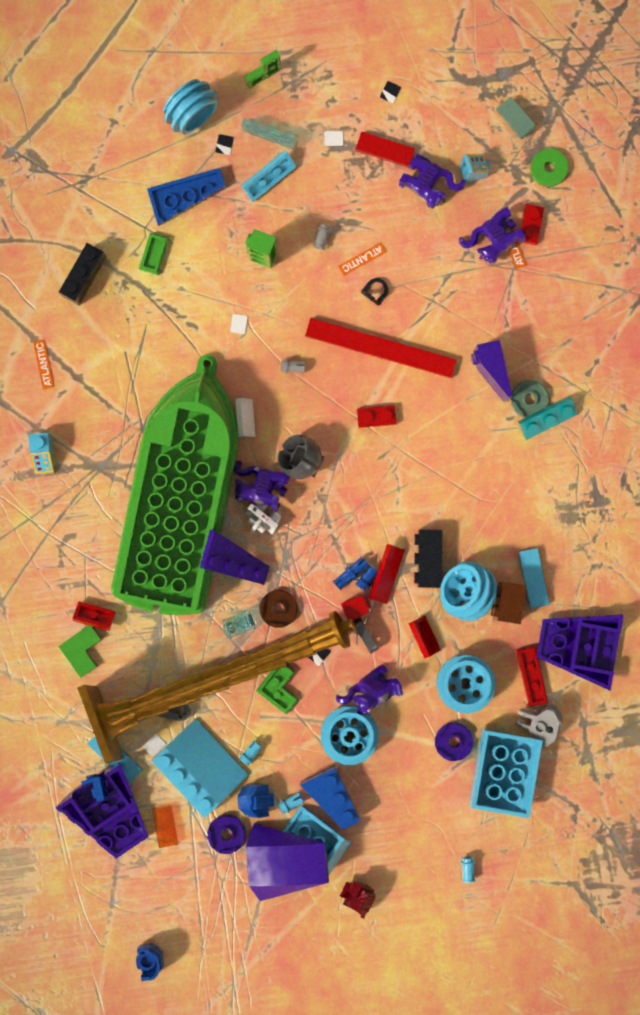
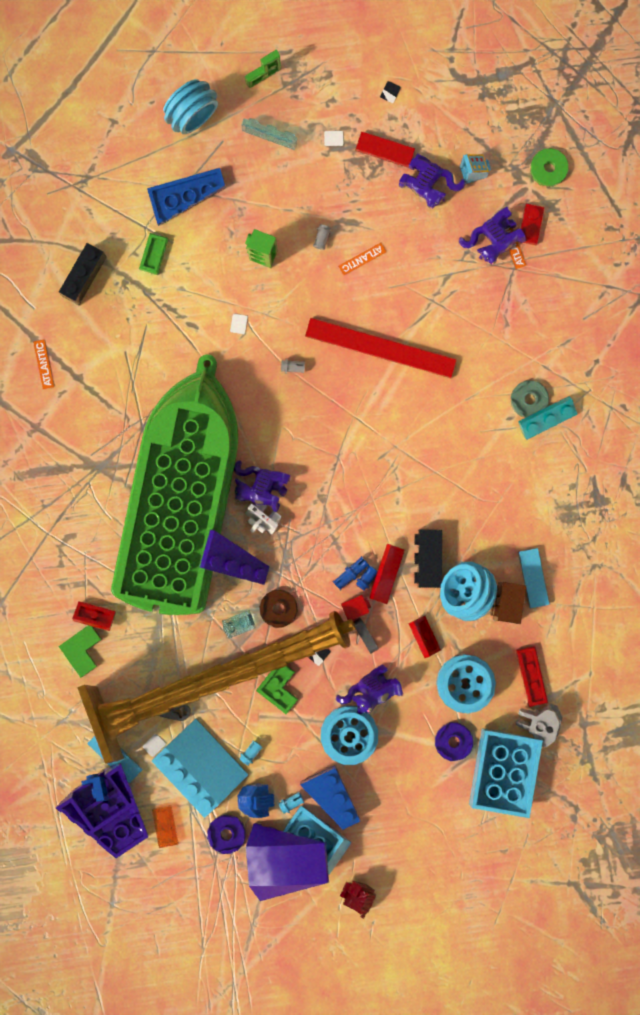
medium azure slope [29,433,55,474] -> none
blue hair [136,943,164,981] -> none
black sticker [215,135,233,155] -> none
white tile [236,398,256,438] -> none
medium azure plate [241,150,297,202] -> none
dark grey piece [278,434,324,479] -> none
red plate [357,405,397,428] -> none
black piece [361,278,388,305] -> none
medium azure pin [460,856,476,883] -> none
dark purple slope [471,340,512,402] -> none
sand green slope [496,97,537,140] -> none
dark purple wedge [536,614,624,691] -> none

